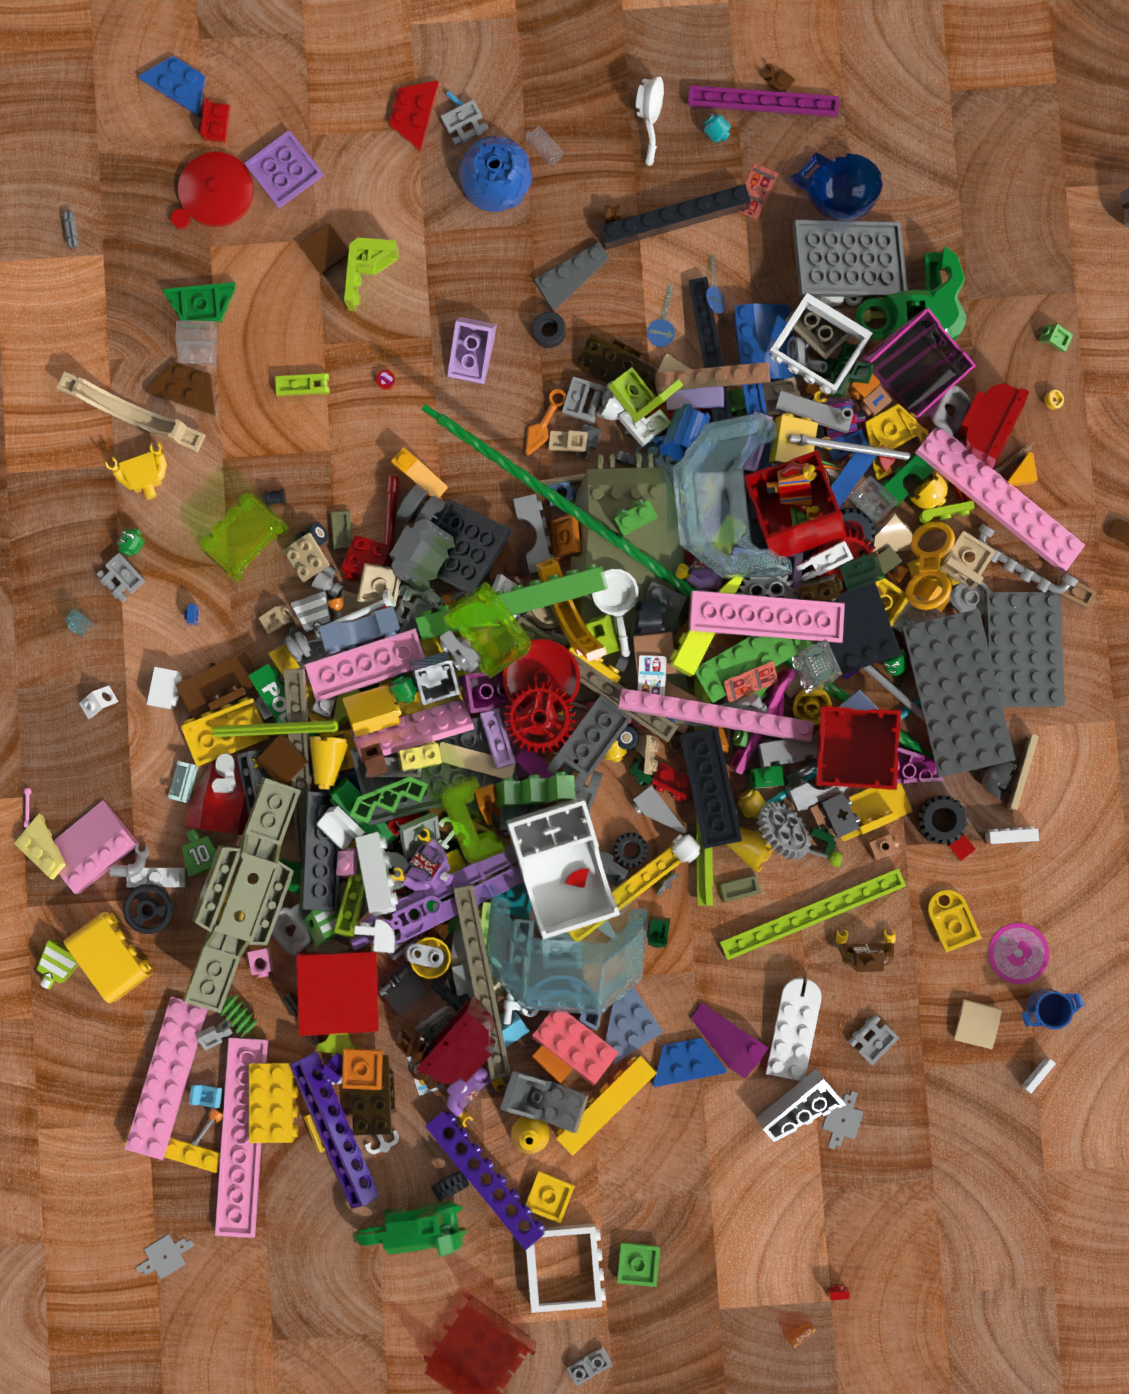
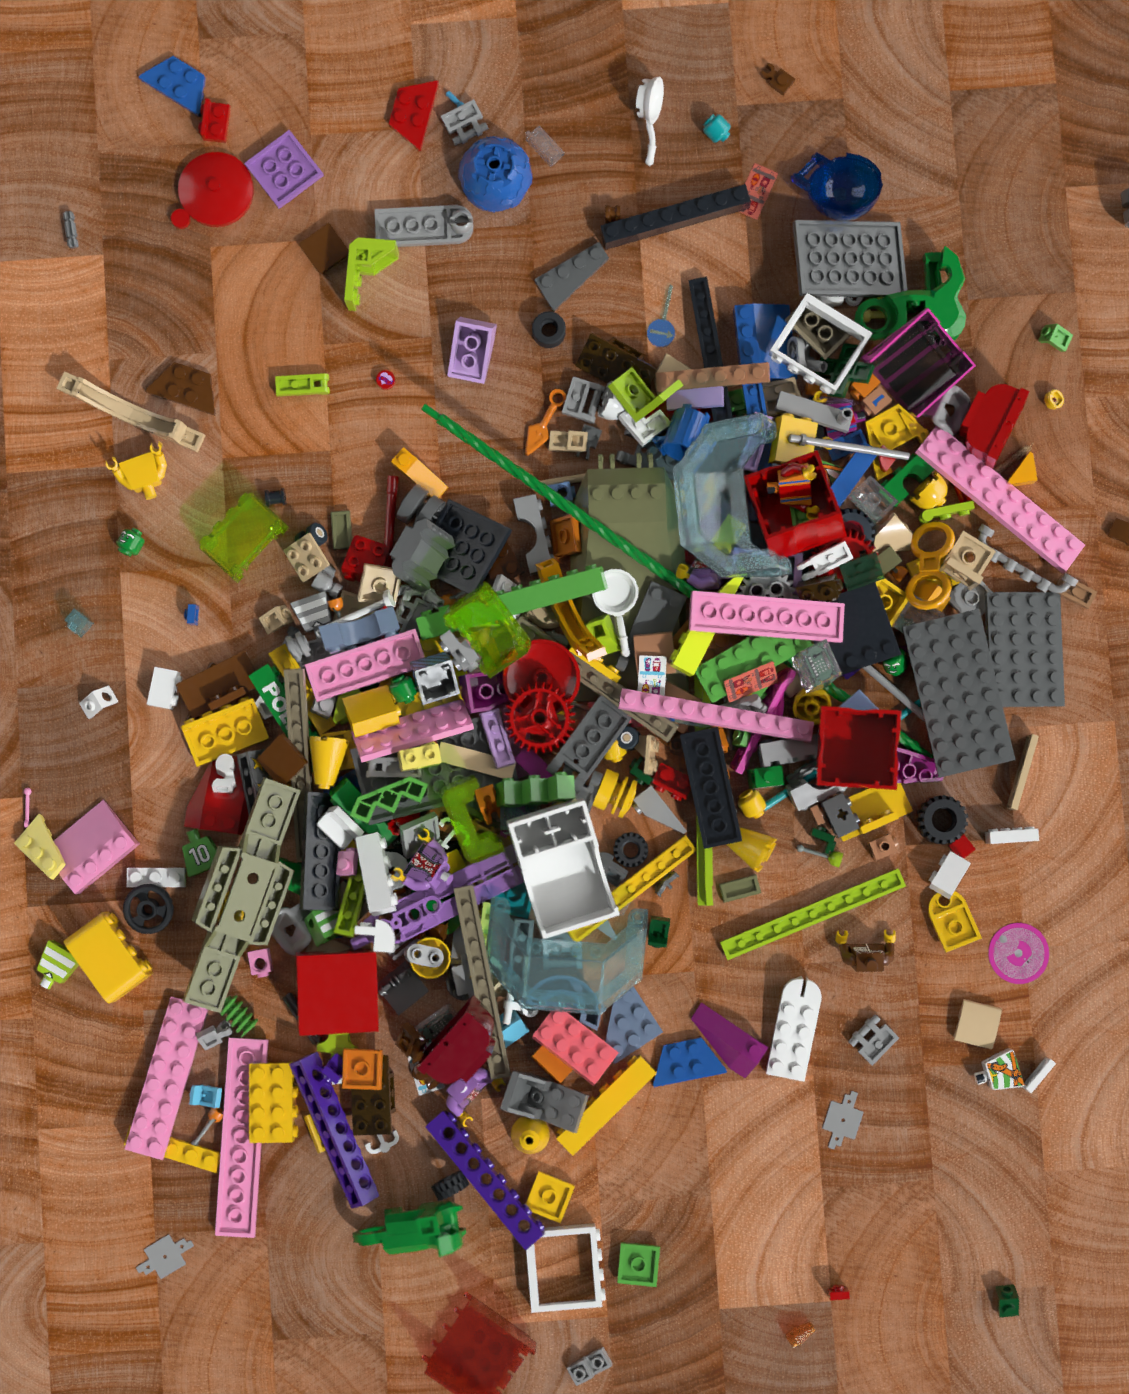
light grey plate [96,553,146,603] -> none
light grey piece [110,844,149,879] -> none
green wing [163,282,237,326] -> none
light aqua hinge [167,761,198,803] -> none
clear slope [176,320,218,364] -> none
lime axle [212,721,338,737] -> none
copper brick [360,743,388,778] -> none
black axle [430,978,465,1012] -> none
red tile [565,868,589,888] -> none
bright green brick [614,499,658,537] -> none
black cylinder [635,597,666,635] -> none
white head [672,834,700,863] -> none
magenta plate [688,86,839,117] -> none
clear light blue piece [706,255,726,314] -> none
light grey wedge [756,1069,845,1142] -> none
light grey gear [757,802,812,860] -> none
dark grey cylinder [980,762,1017,799] -> none
blue container [1021,988,1085,1030] -> none
none -> light grey plate [375,205,474,247]
none -> yellow wheel [592,769,638,818]
none -> white brick [929,851,971,899]
none -> torso [974,1048,1024,1090]
none -> dark green bracket [995,1284,1019,1318]

